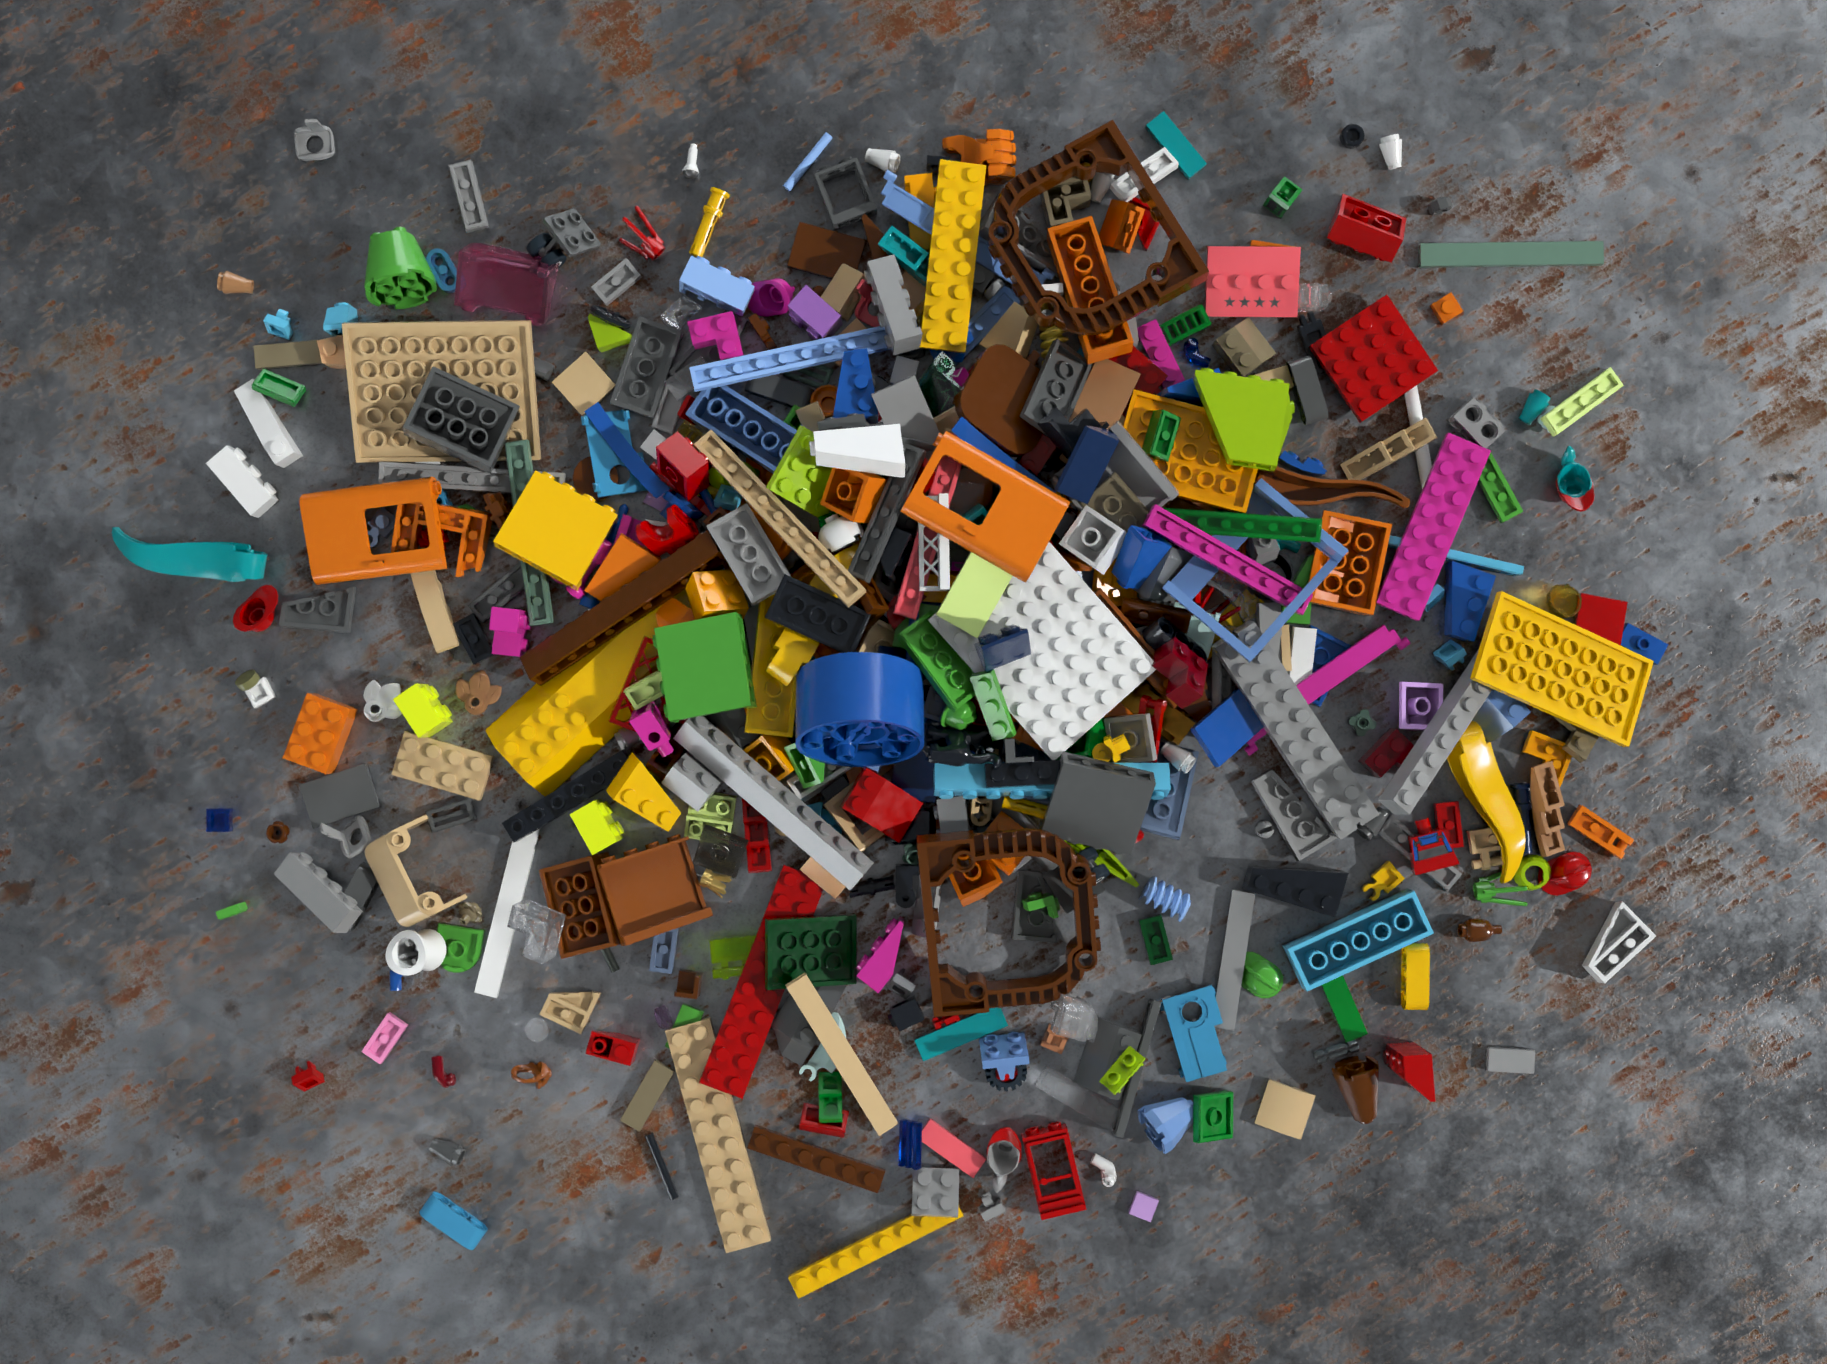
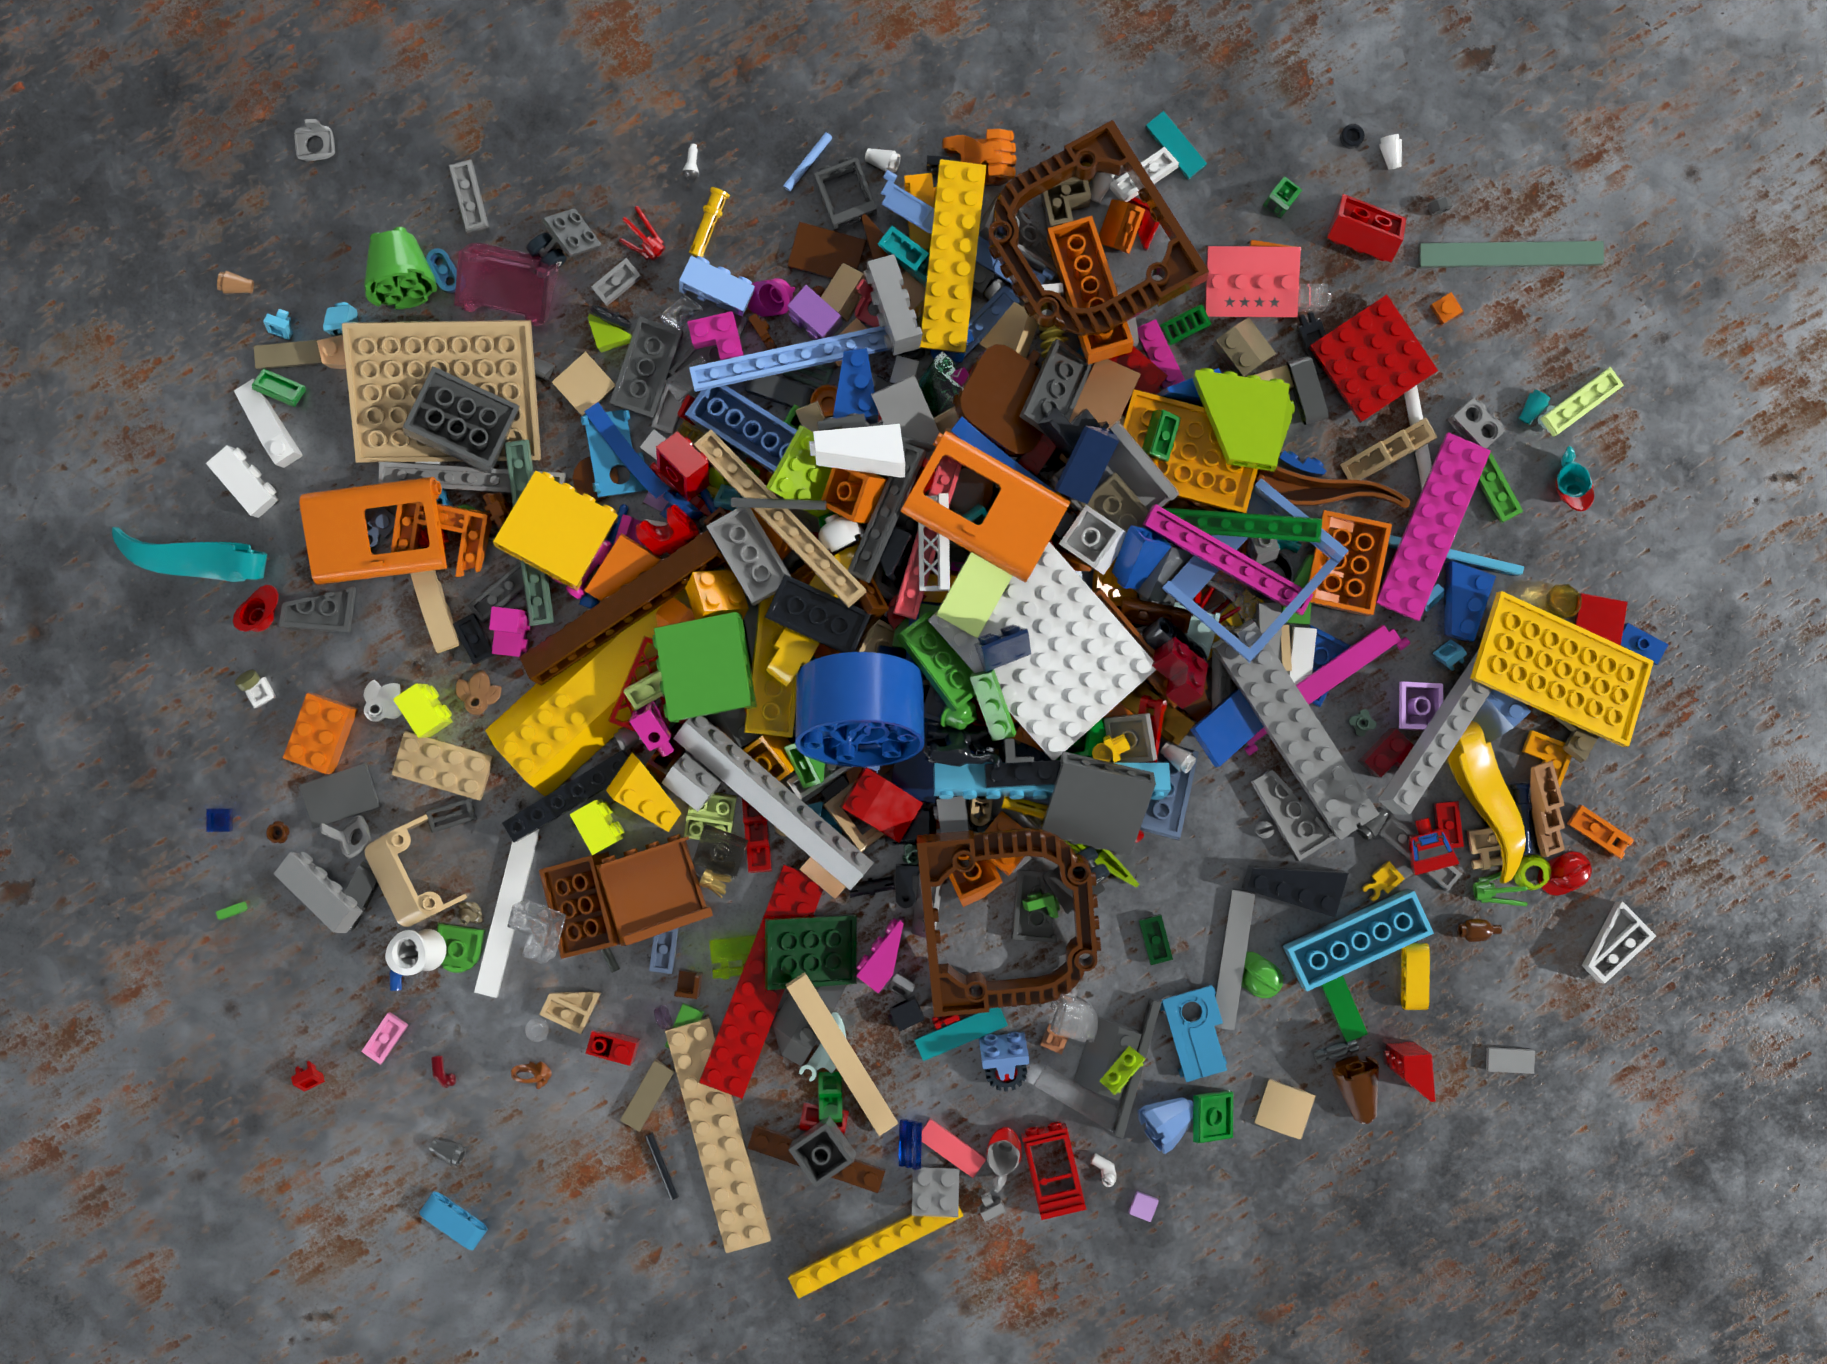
light blue piece [1139,876,1191,922] -> none
clear blue arm [1183,337,1211,368] -> none
none -> dark grey bar [731,498,826,510]
none -> dark grey brick [788,1115,856,1188]

